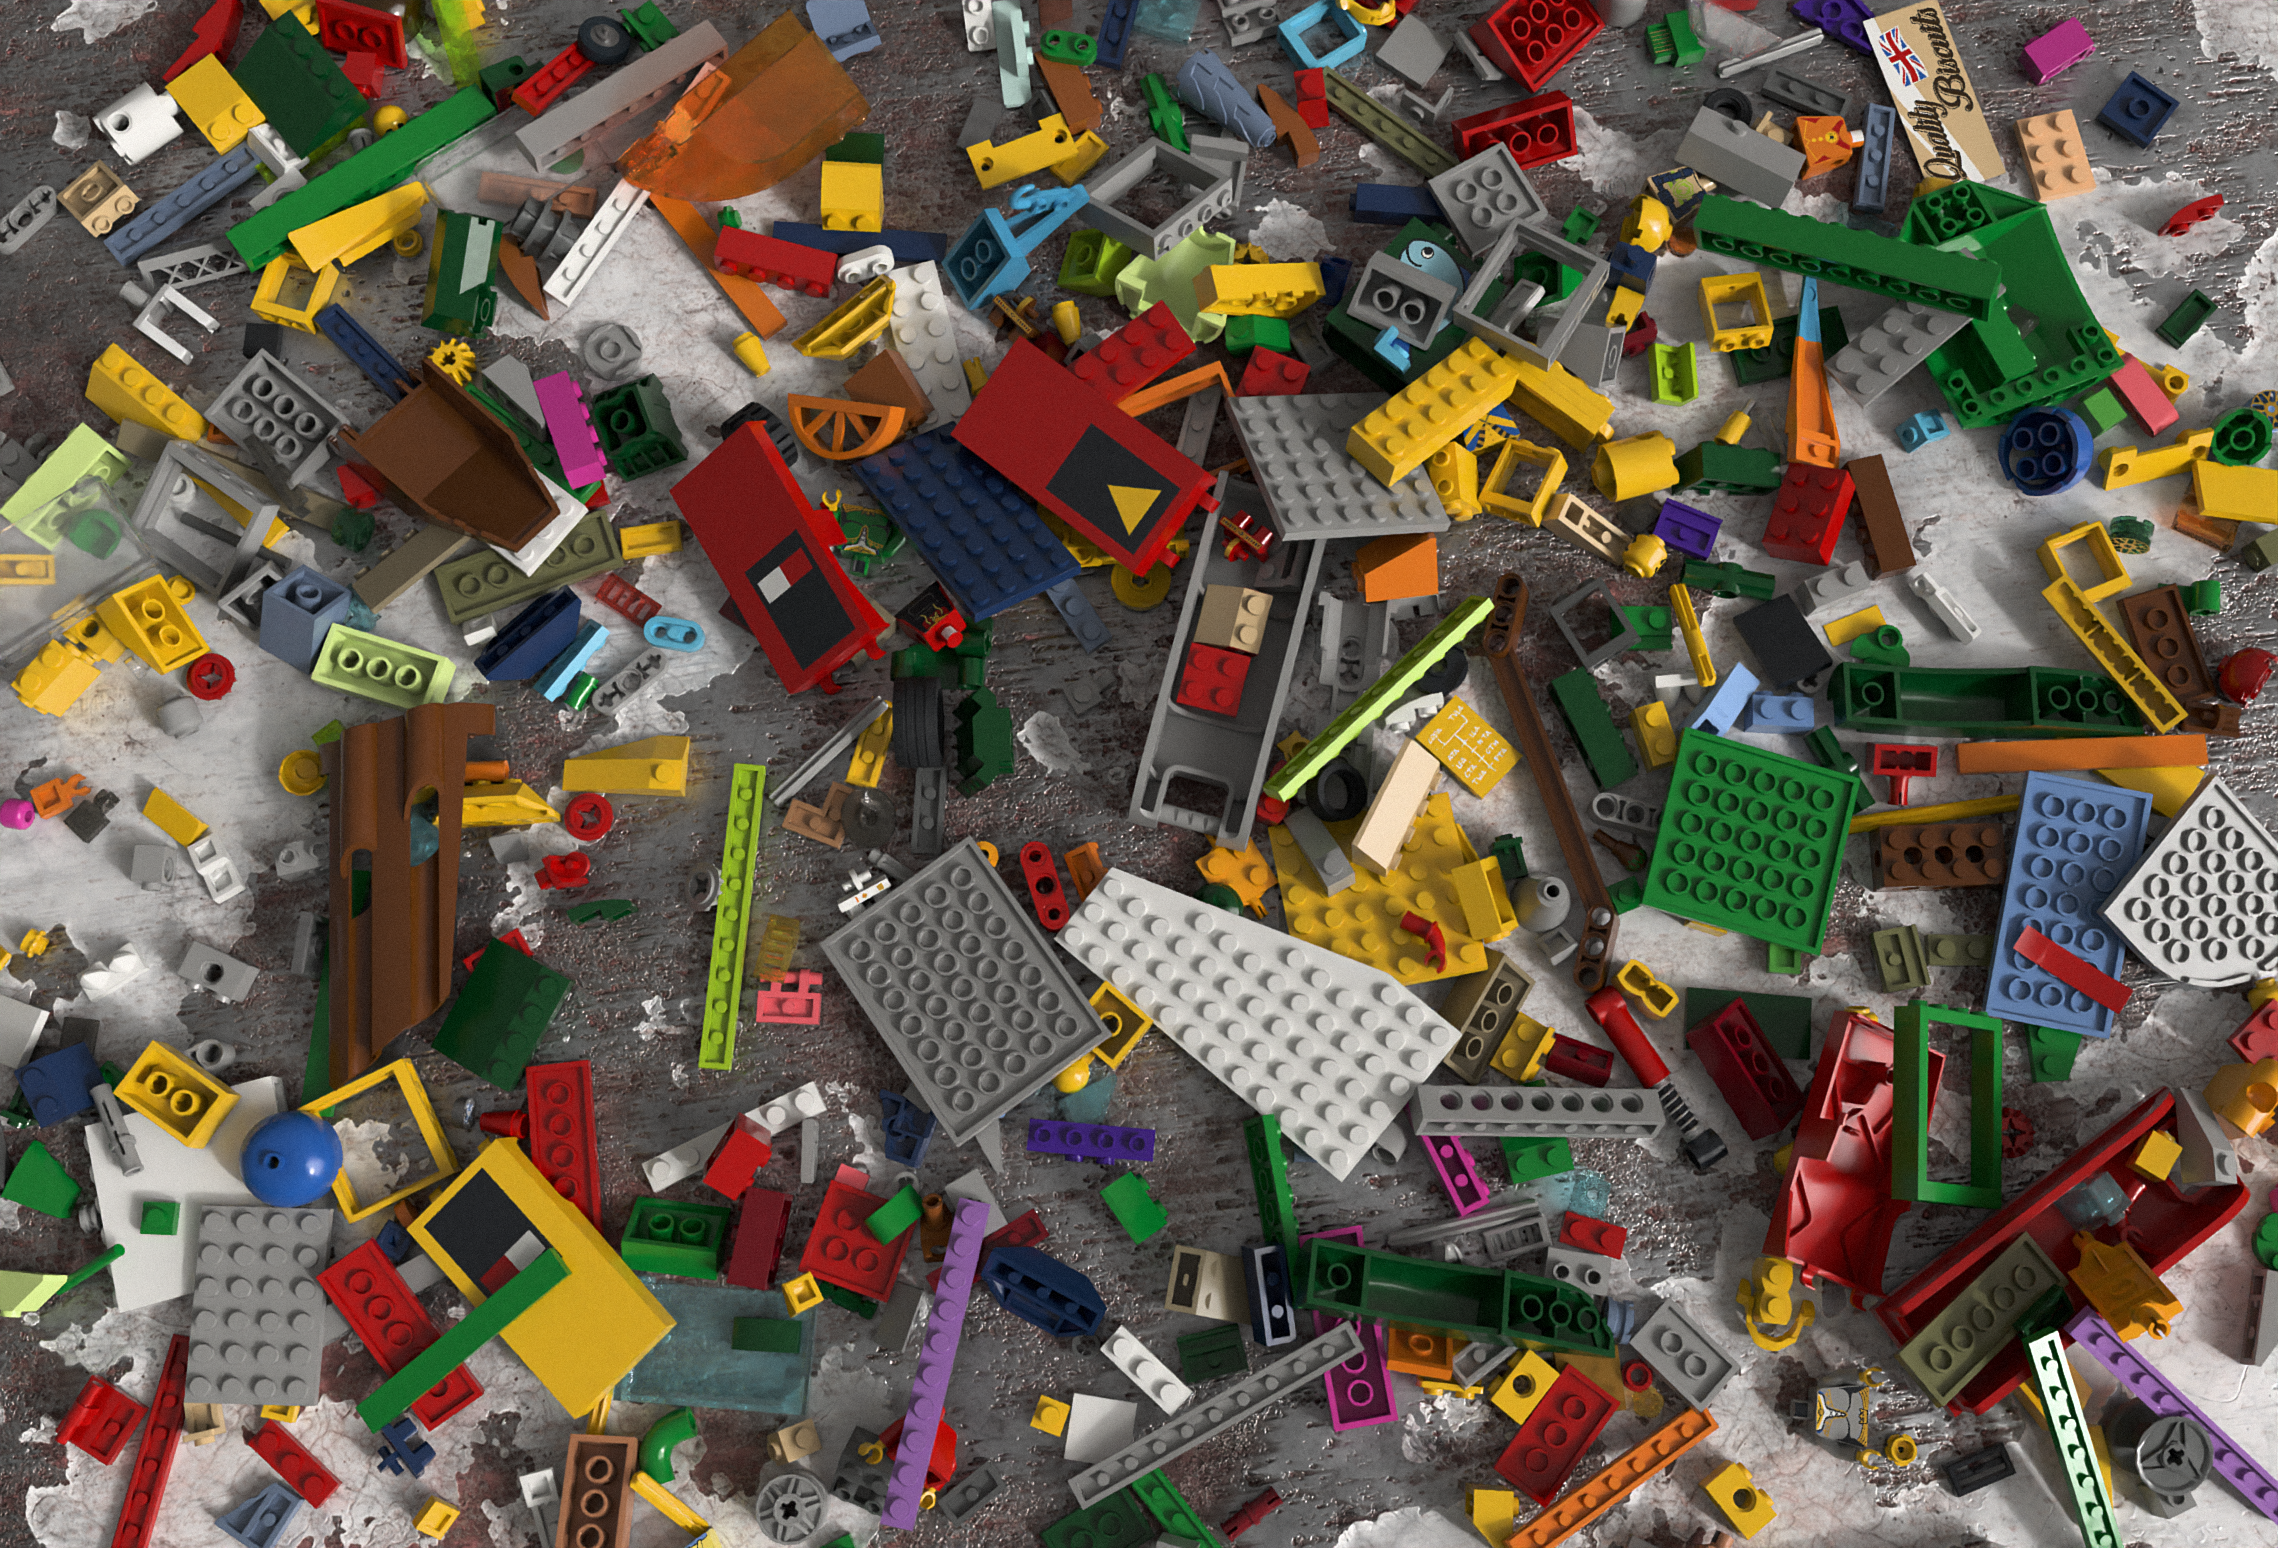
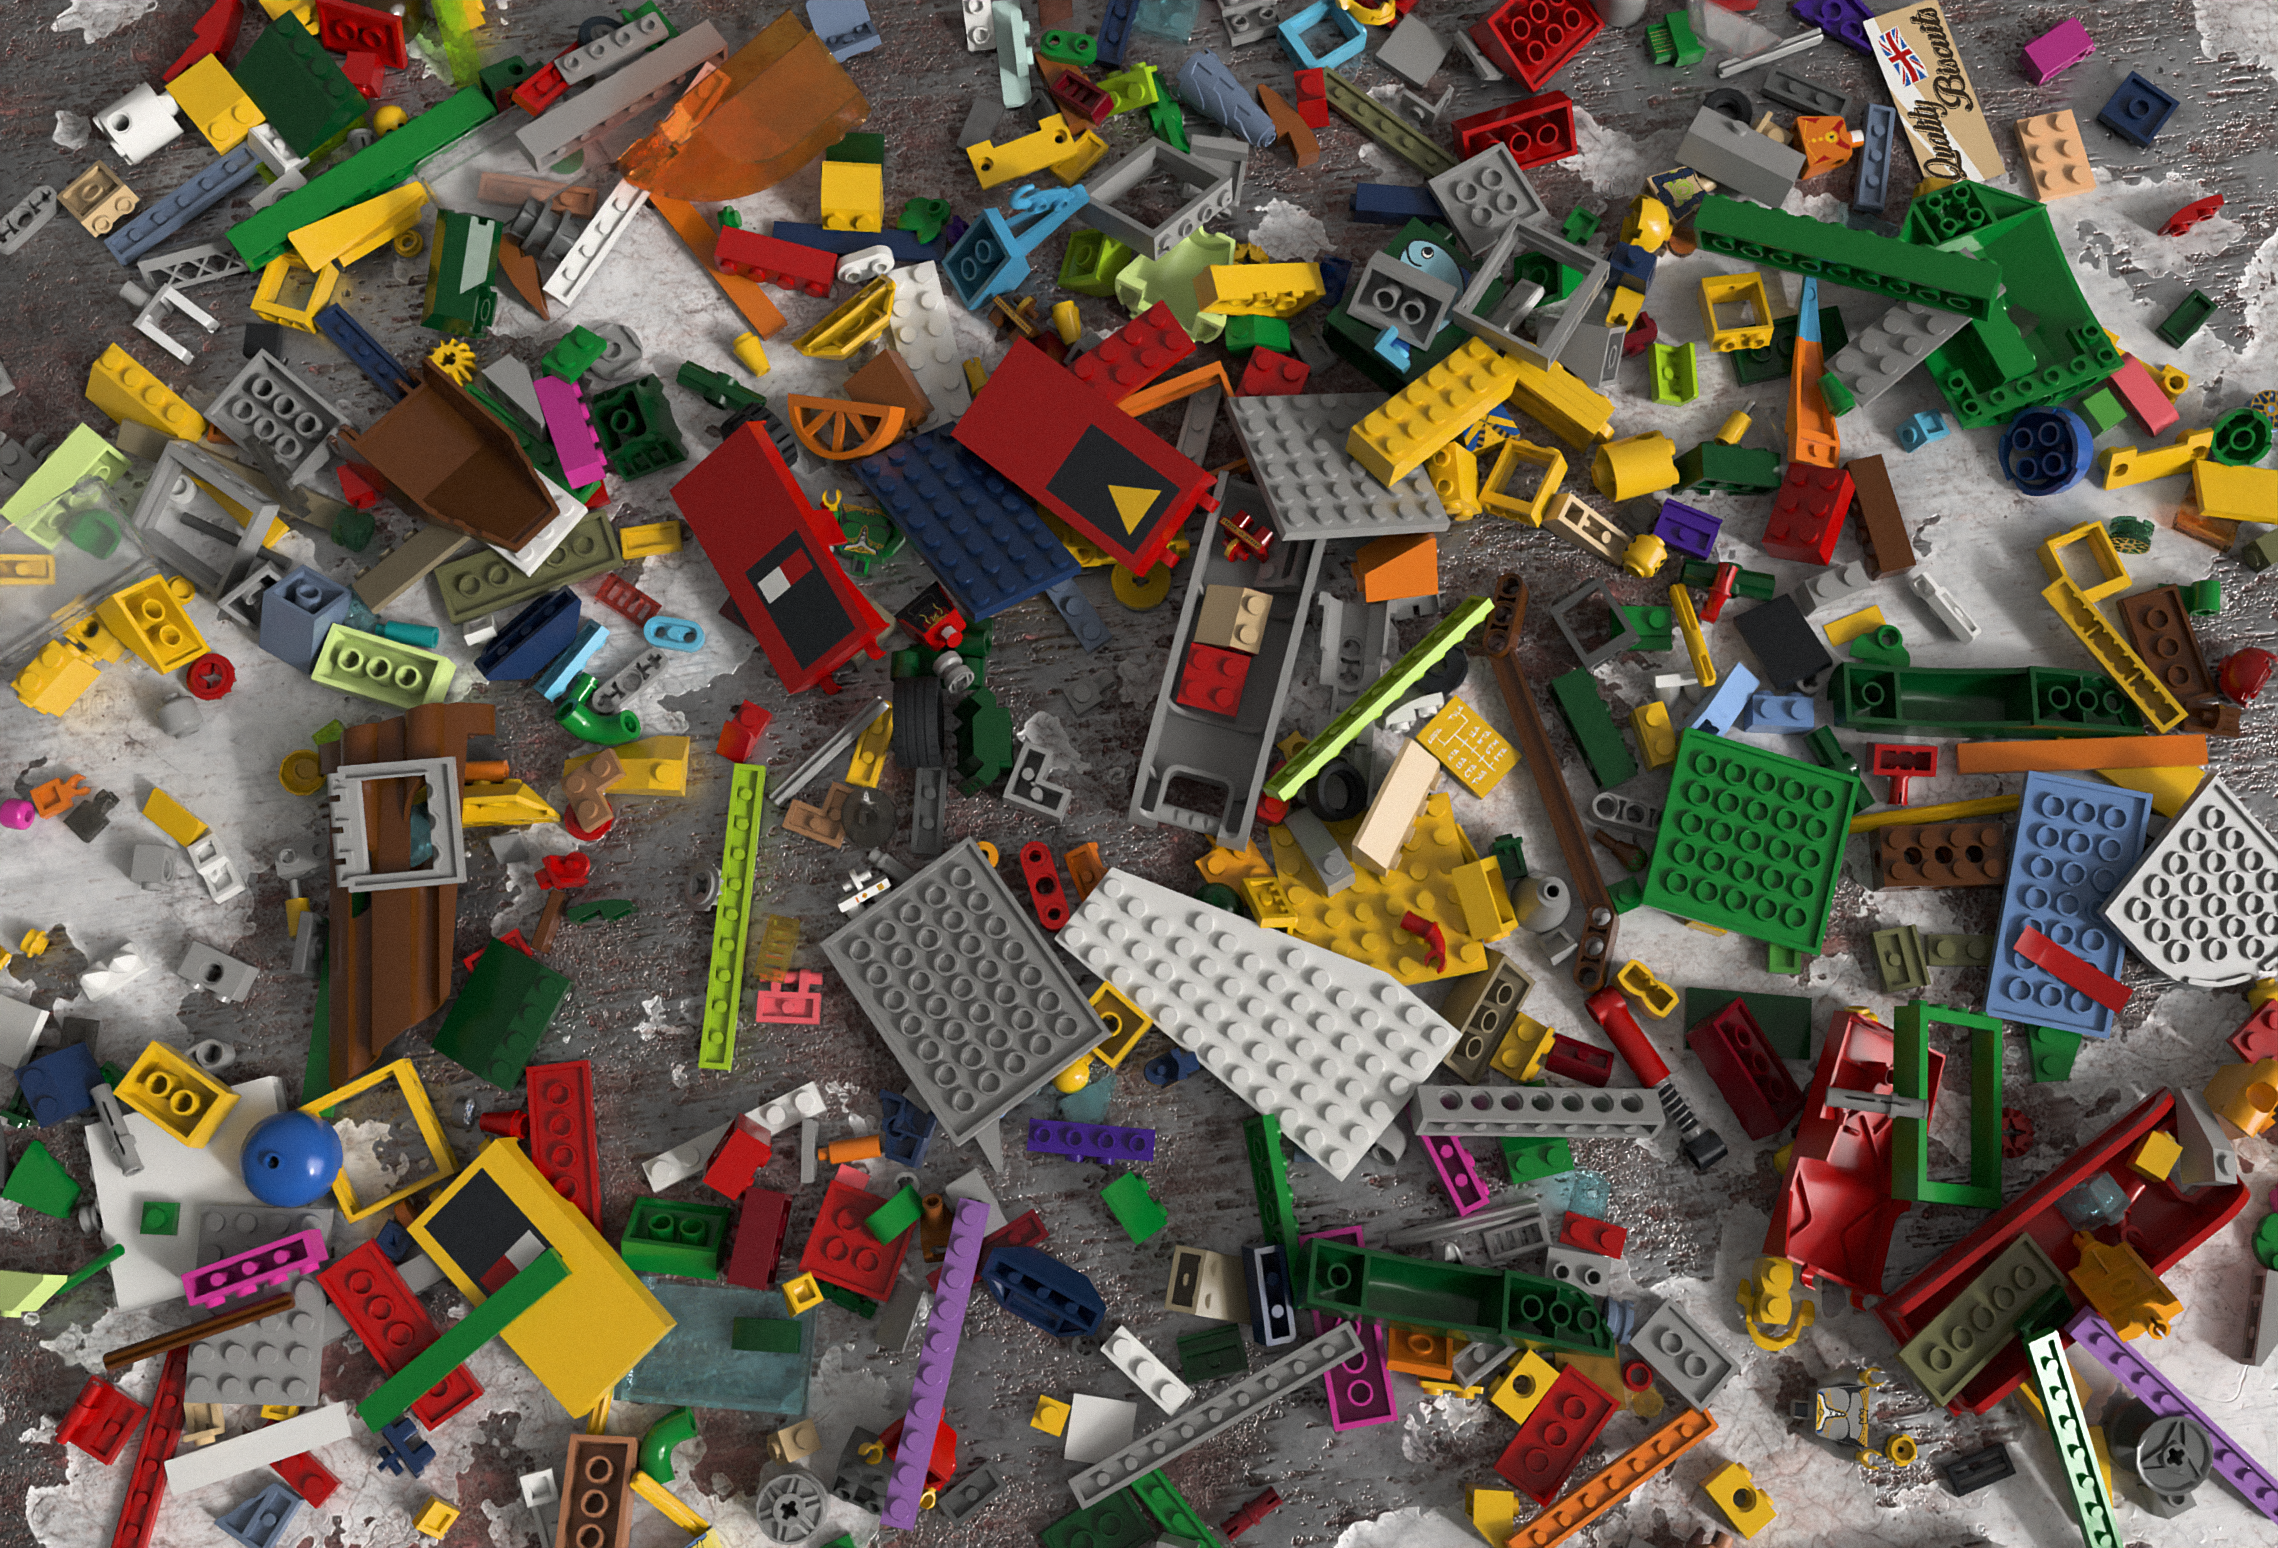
none -> reddish brown axle [103,1291,296,1370]
none -> white sticker [164,1401,352,1497]
none -> dark pink brick [181,1229,329,1309]
none -> yellow piece [285,879,311,939]
none -> light grey hinge [327,756,467,893]
none -> teal cylinder [375,620,439,649]
none -> reddish brown tile [530,889,570,954]
none -> green bracket [541,325,607,385]
none -> light grey bracket [554,12,669,85]
none -> green cylinder [554,698,641,746]
none -> medium nougat plate [559,748,626,833]
none -> dark green piece [676,360,767,412]
none -> red slope [716,699,773,764]
none -> orange cylinder [818,1134,882,1164]
none -> green plate [896,197,951,245]
none -> light grey wheel [932,651,974,694]
none -> dark purple plate [946,215,970,246]
none -> light grey brick [1002,741,1072,825]
none -> dark red slope [1049,68,1114,126]
none -> lime bracket [1096,62,1159,118]
none -> dark blue hips [1144,1048,1199,1089]
none -> yellow bracket [1240,877,1298,935]
none -> red piece [1698,562,1739,624]
none -> green cone [1816,372,1857,418]
none -> light grey pin [1825,1086,1929,1120]

